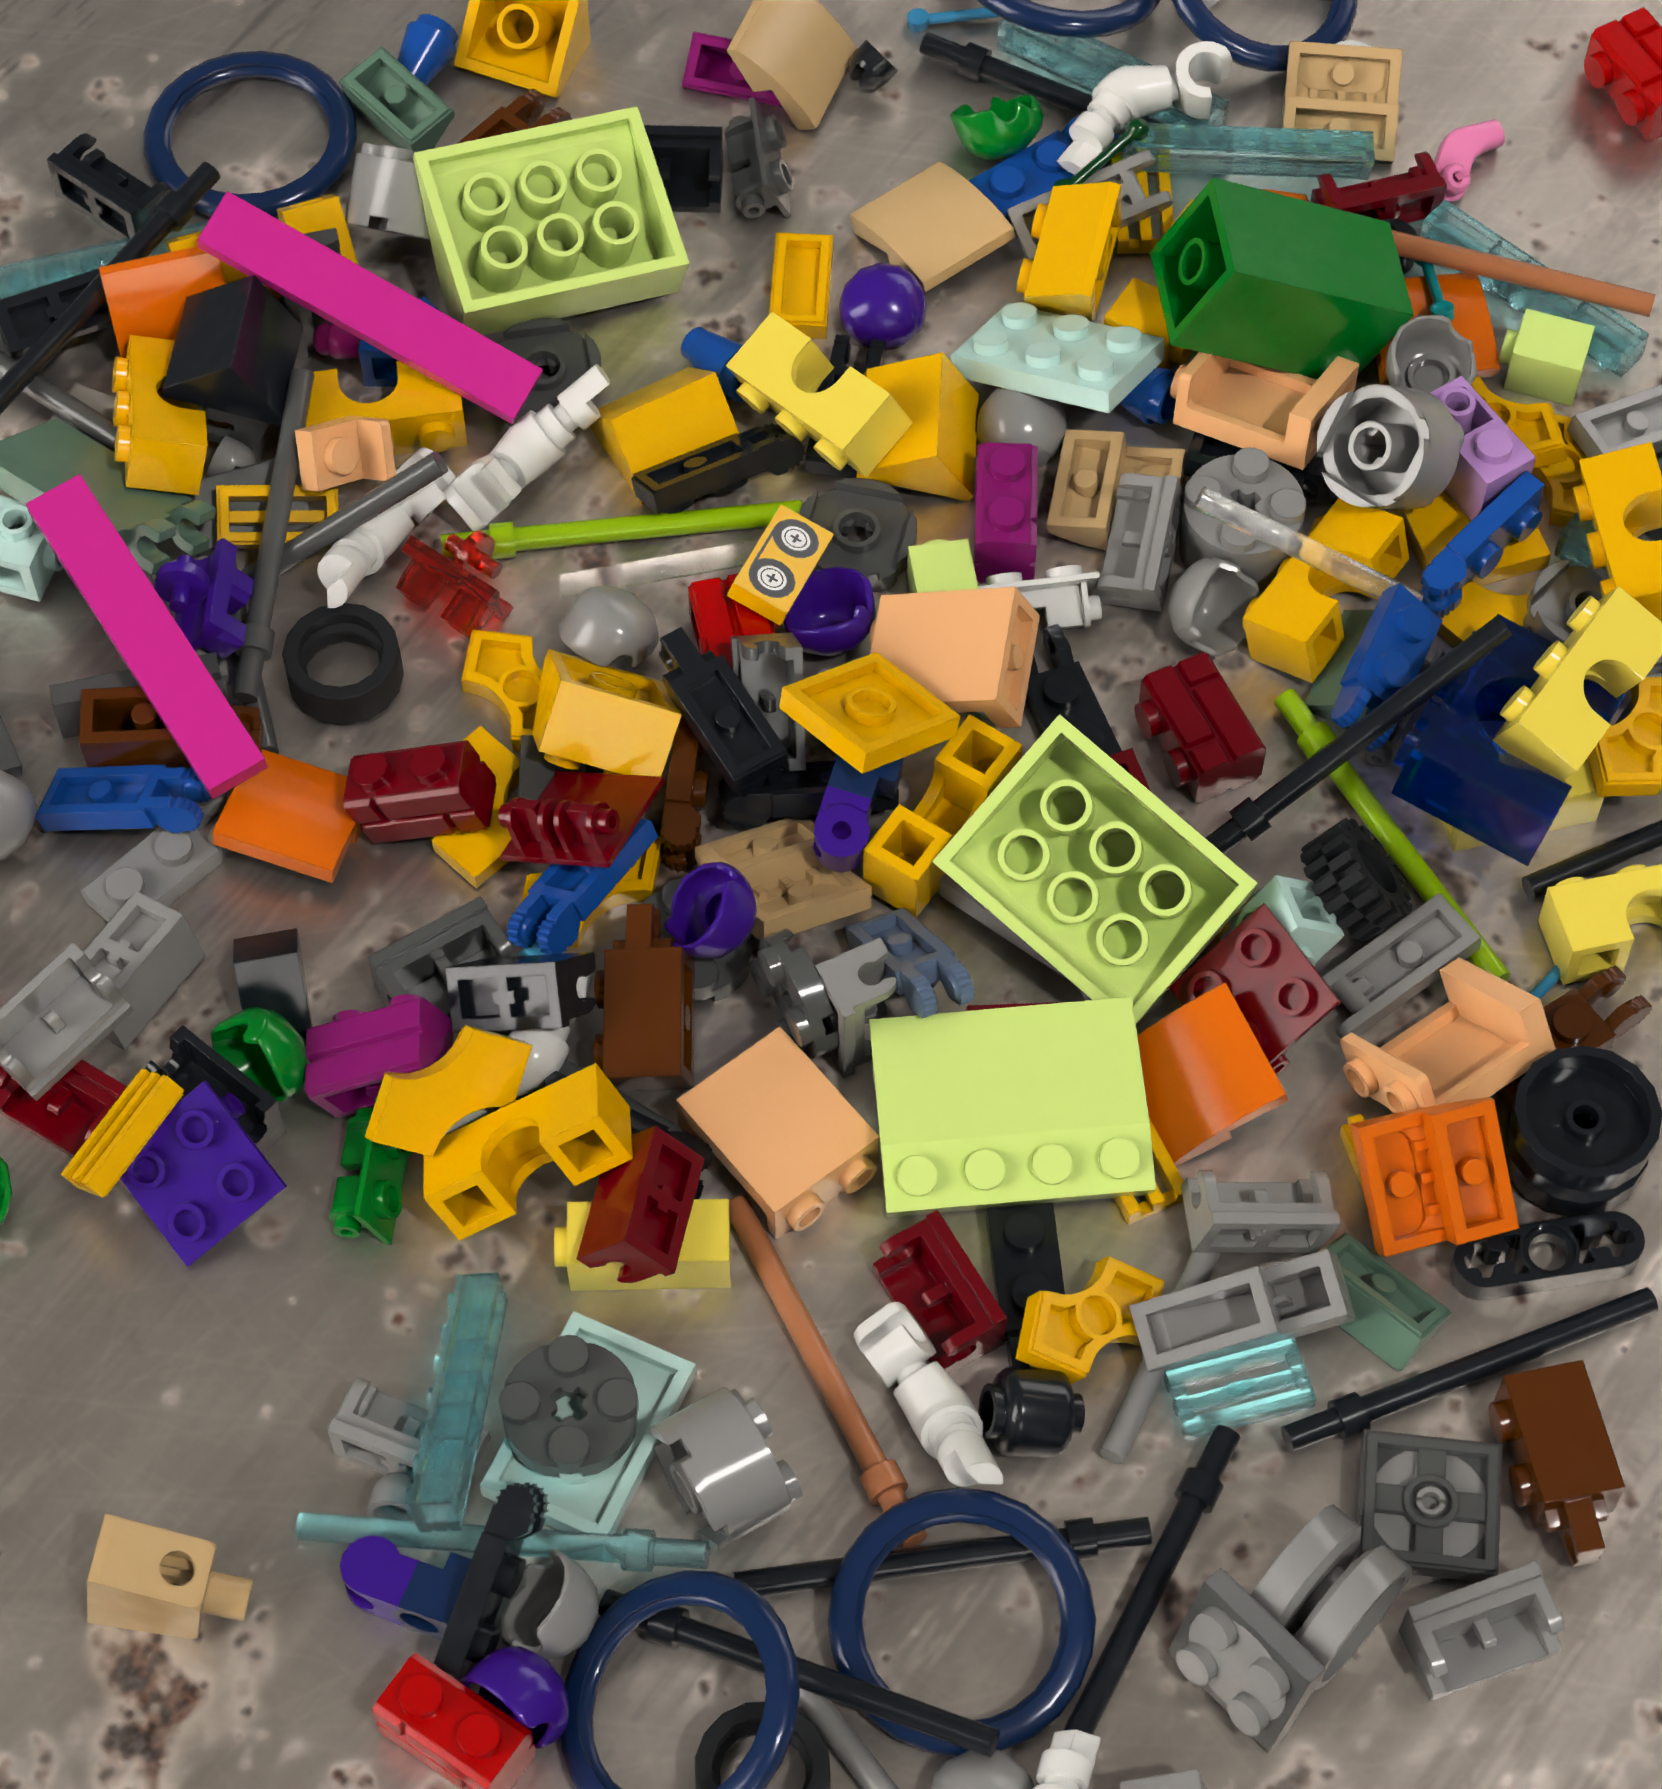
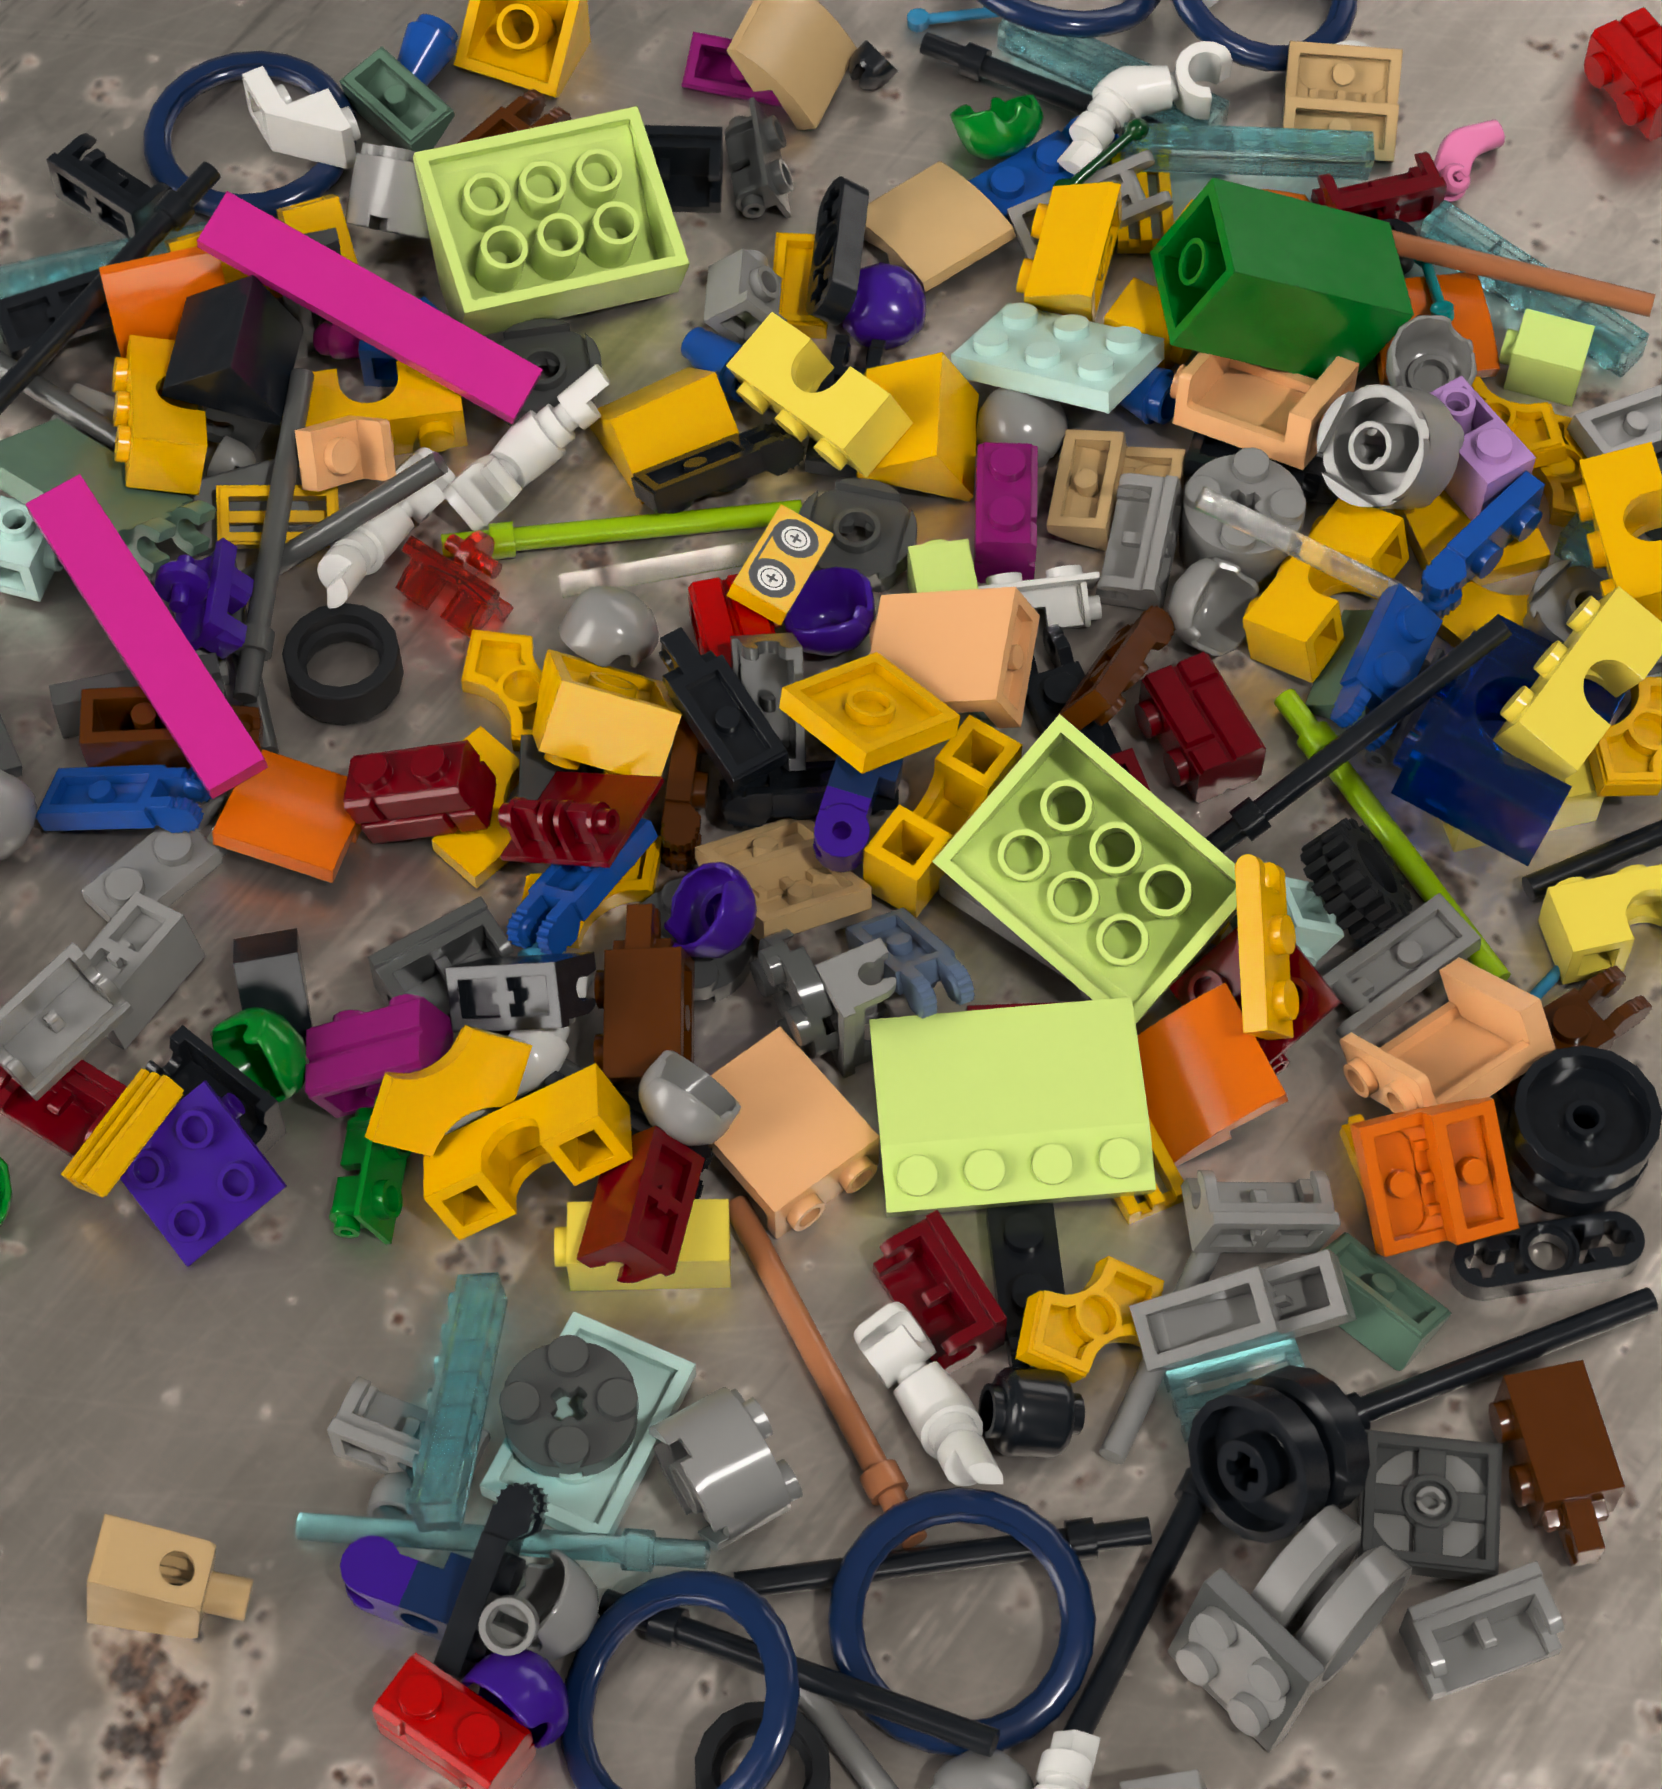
none -> white slope [242,66,361,169]
none -> light grey hinge [479,1595,539,1656]
none -> light grey hair [639,1050,741,1146]
none -> light grey brick [703,248,787,345]
none -> black beam [806,176,869,326]
none -> reddish brown hinge [1057,605,1176,731]
none -> black wheel [1188,1365,1370,1544]
none -> yellow hinge [1235,854,1299,1040]

